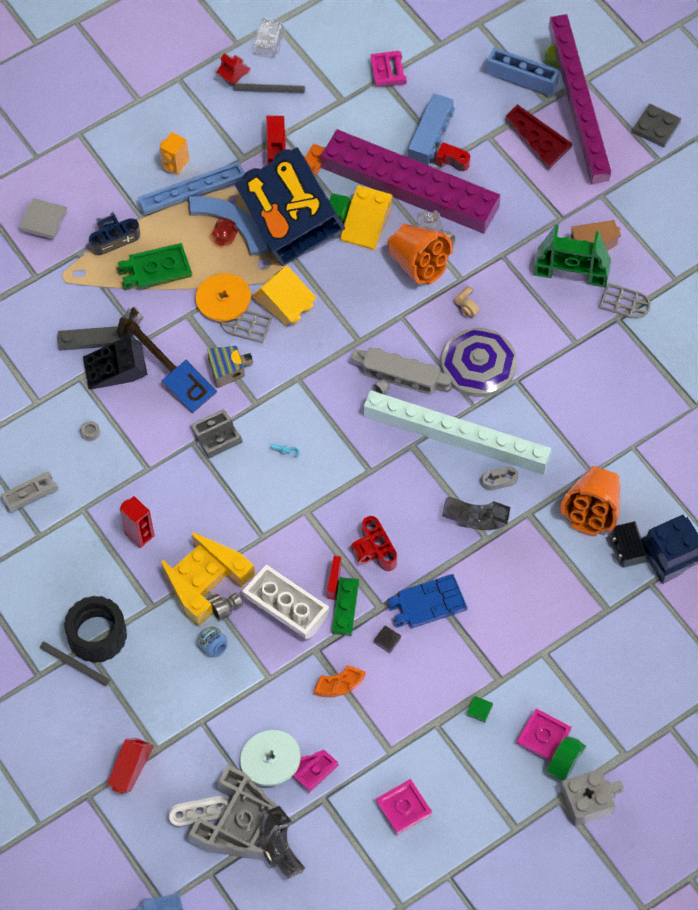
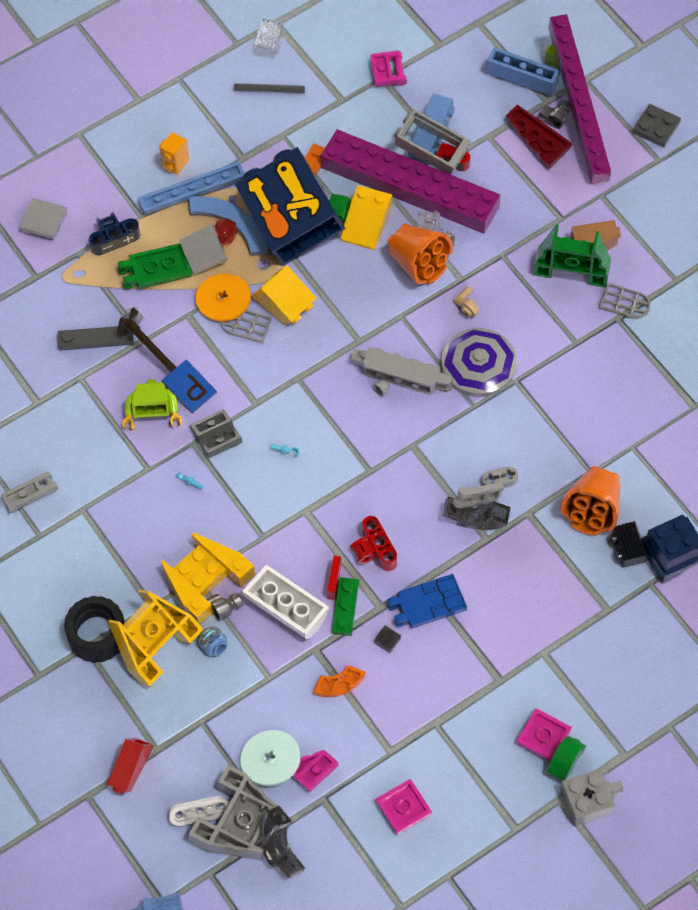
dark grey bar [40,641,110,686] -> none
light grey tile [81,421,100,441] -> none
black slope [83,335,148,390] -> none
red brick [119,496,155,548] -> none
torso [207,346,253,388] -> none
red brick [216,53,251,84] -> none
red slope [266,115,286,165] -> none
light aqua brick [364,390,551,475] -> none
green tile [467,696,493,723] -> none
none -> yellow wedge [108,589,204,686]
none -> lime torso [122,379,181,430]
none -> medium azure hand [177,472,204,490]
none -> light grey slope [180,224,228,275]
none -> light grey window [394,109,471,175]
none -> light grey plate [452,482,505,509]
none -> flat silver piece [539,100,571,129]

